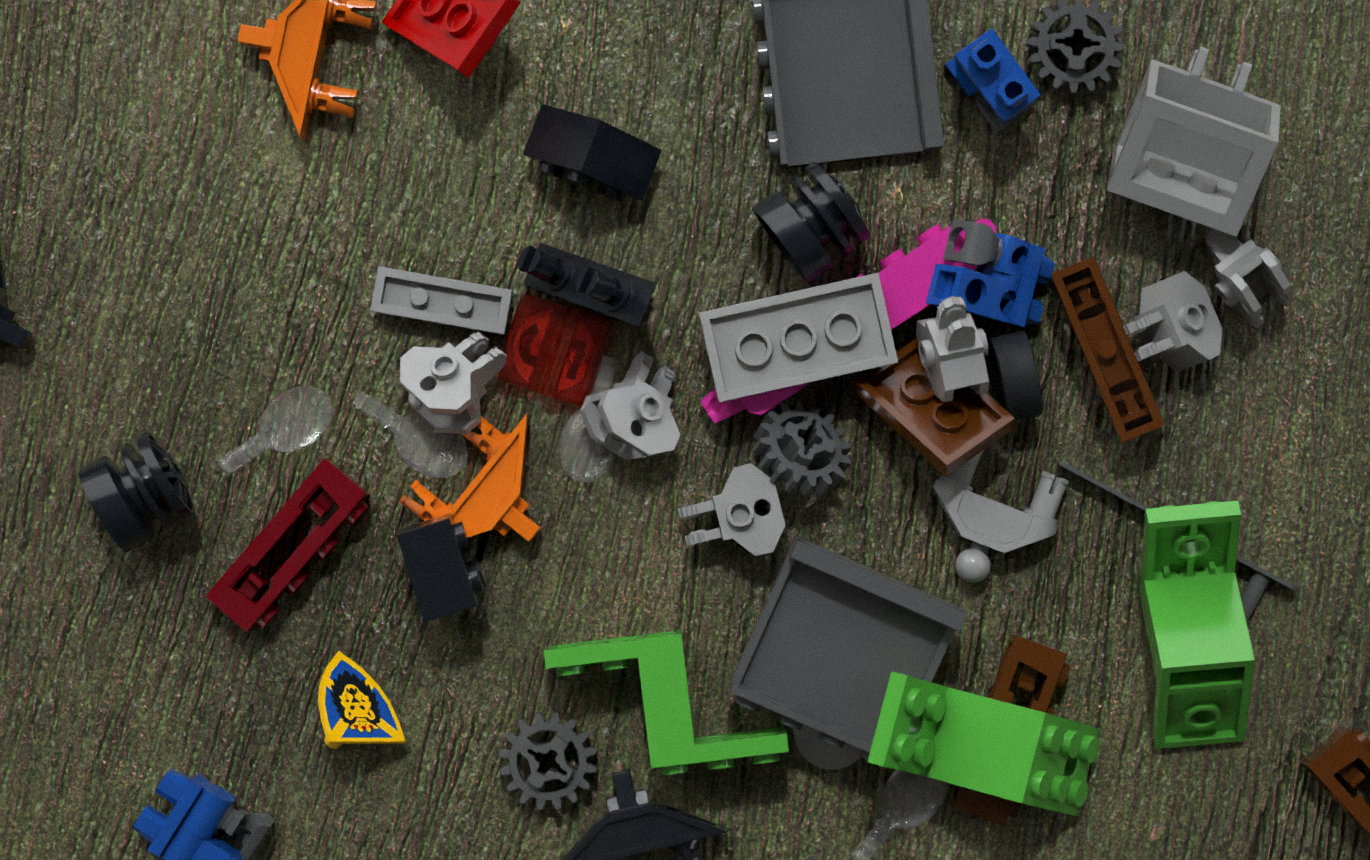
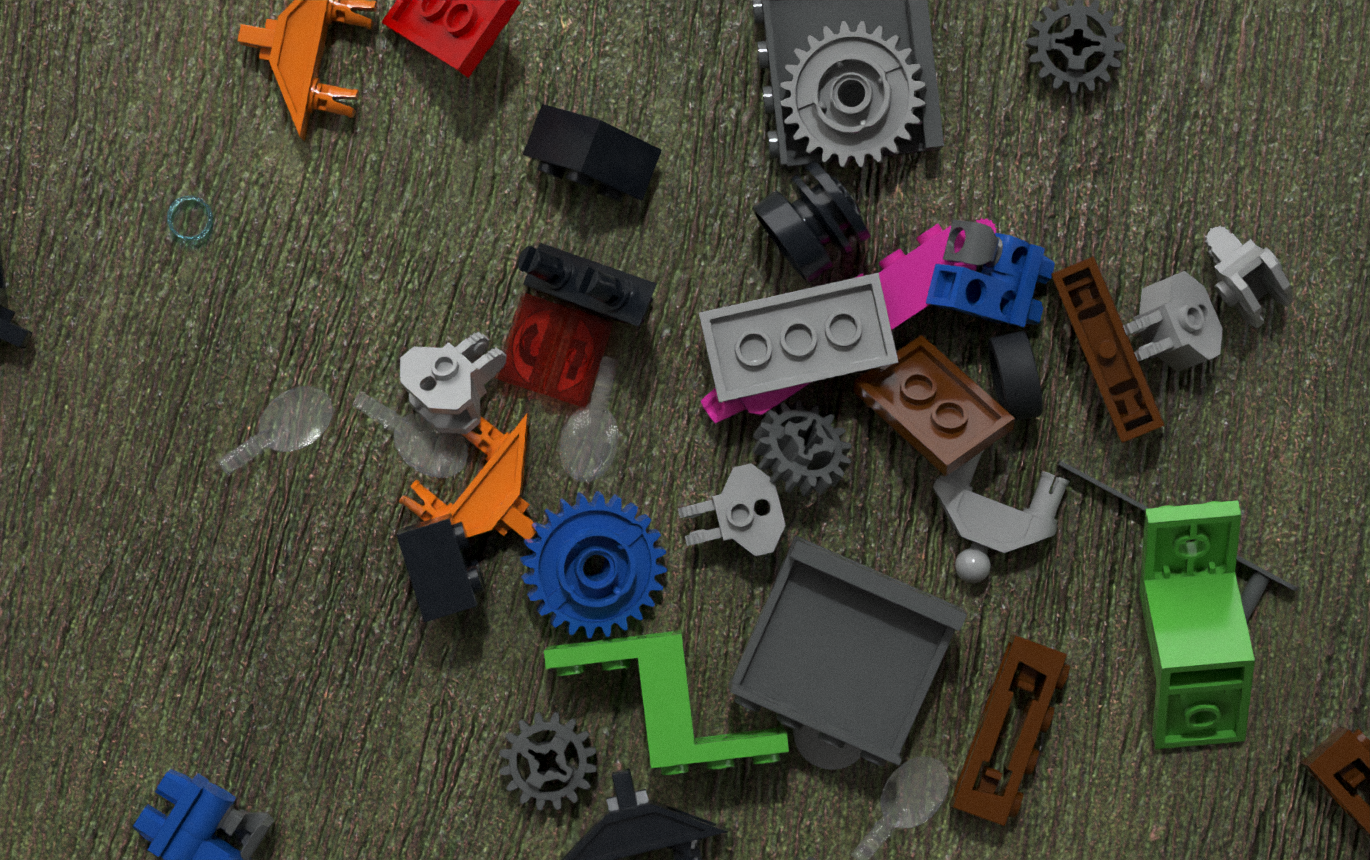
black wheel [79,432,196,552] -> none
dark red brick [205,458,370,632] -> none
shield [318,651,406,749] -> none
light grey plate [370,266,513,335] -> none
light grey hinge [580,351,681,460] -> none
bright green bracket [868,671,1100,816] -> none
light grey hinge [916,296,989,402] -> none
blue hips [944,28,1041,132] -> none
light grey piece [1107,46,1281,237] -> none
none -> clear light blue axle [167,195,213,240]
none -> blue gear [520,491,667,638]
none -> light grey gear [780,21,927,168]

